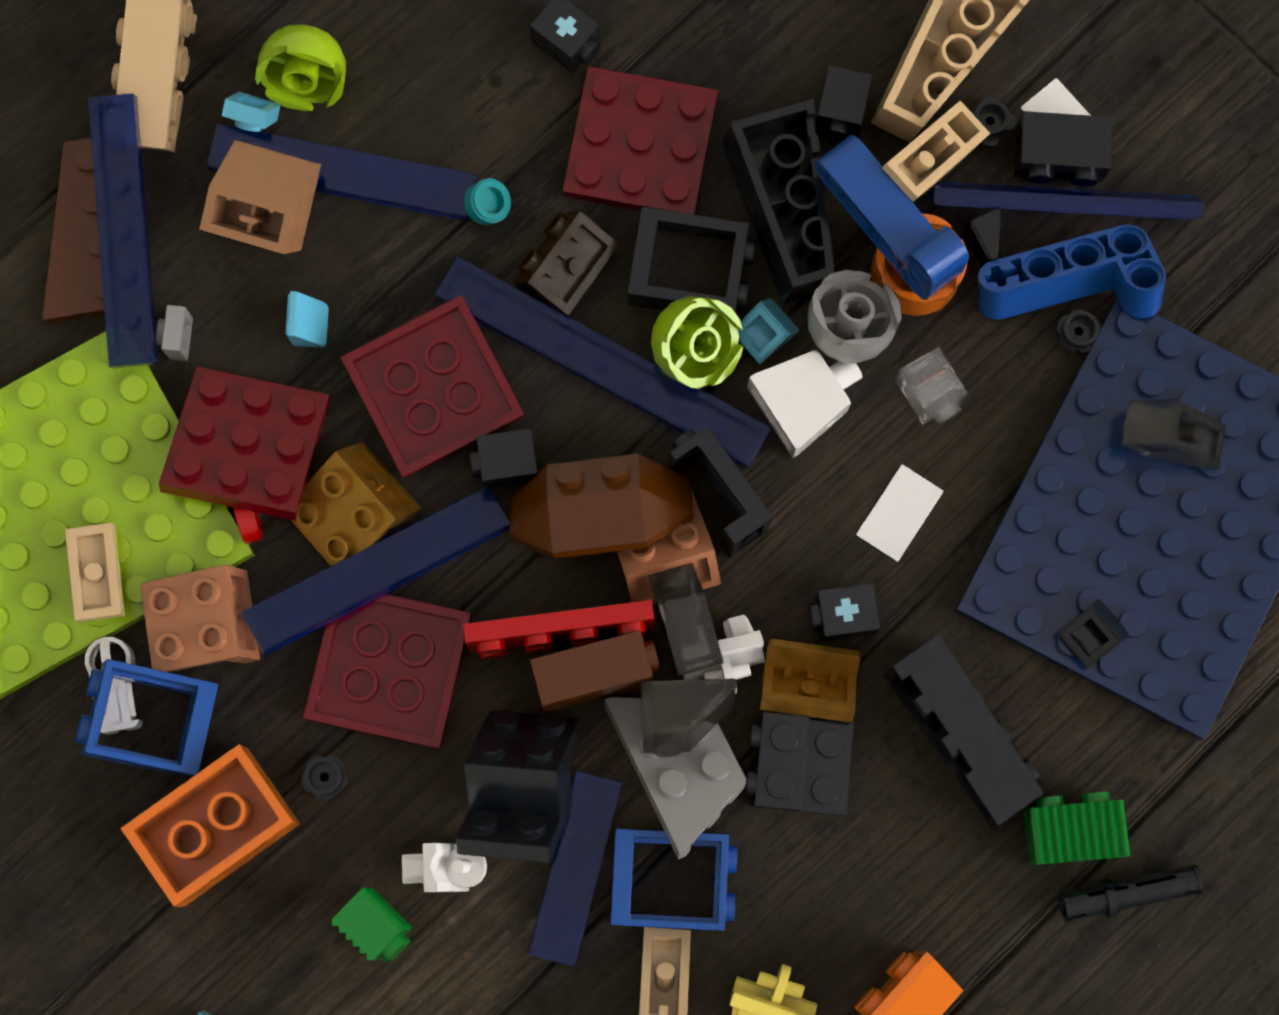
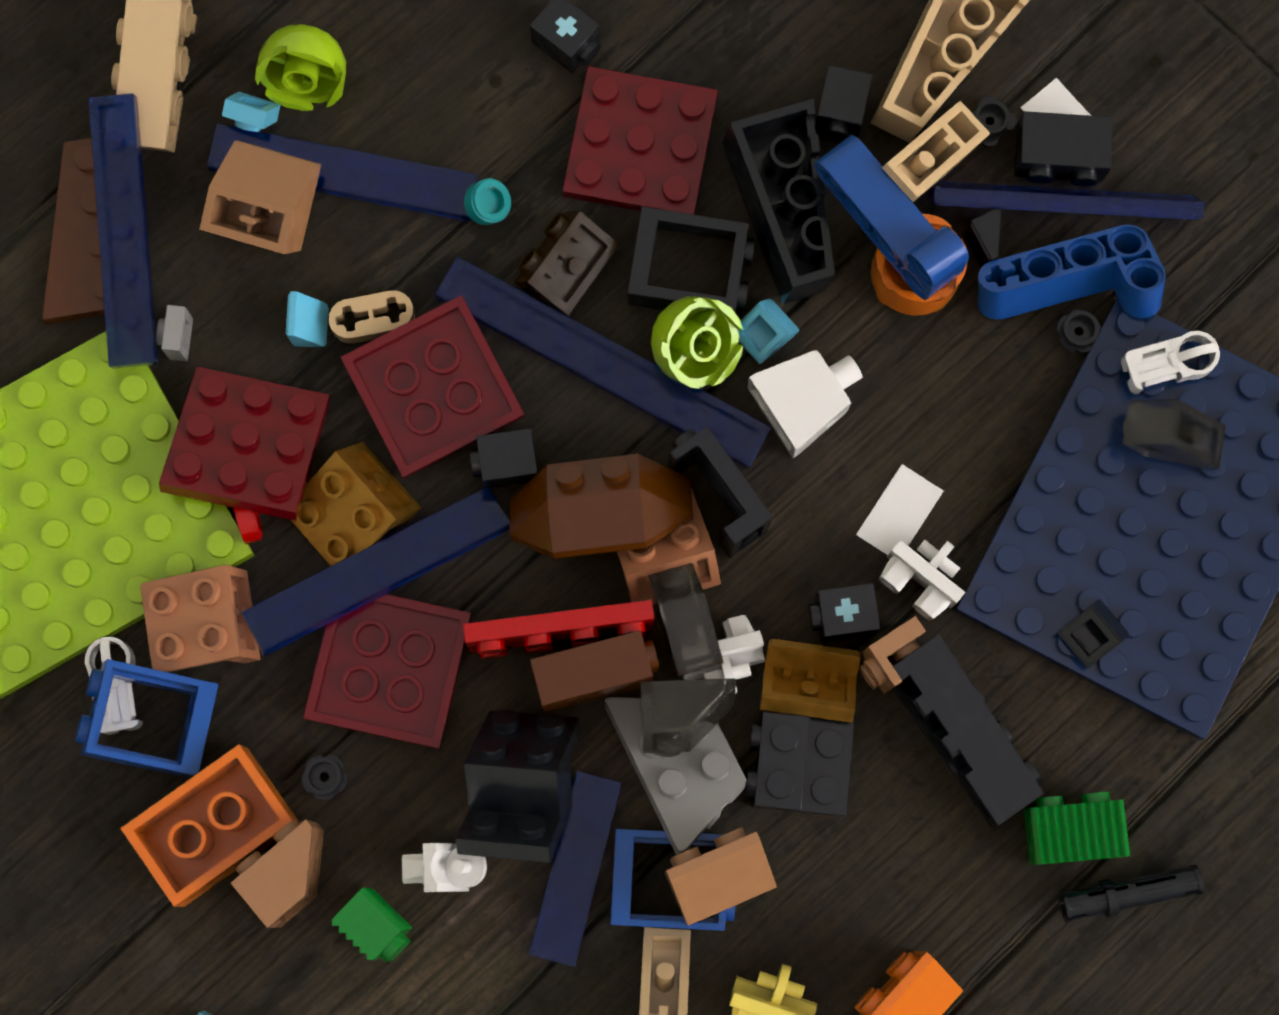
tan plate [65,523,125,623] -> none
light grey cylinder [807,270,902,363] -> none
clear brick [895,347,967,425] -> none
none -> medium nougat slope [231,819,324,928]
none -> tan beam [329,291,415,343]
none -> medium nougat slope [664,827,777,926]
none -> medium nougat bracket [859,616,926,694]
none -> white hips [878,540,966,621]
none -> white piece [1121,331,1220,394]

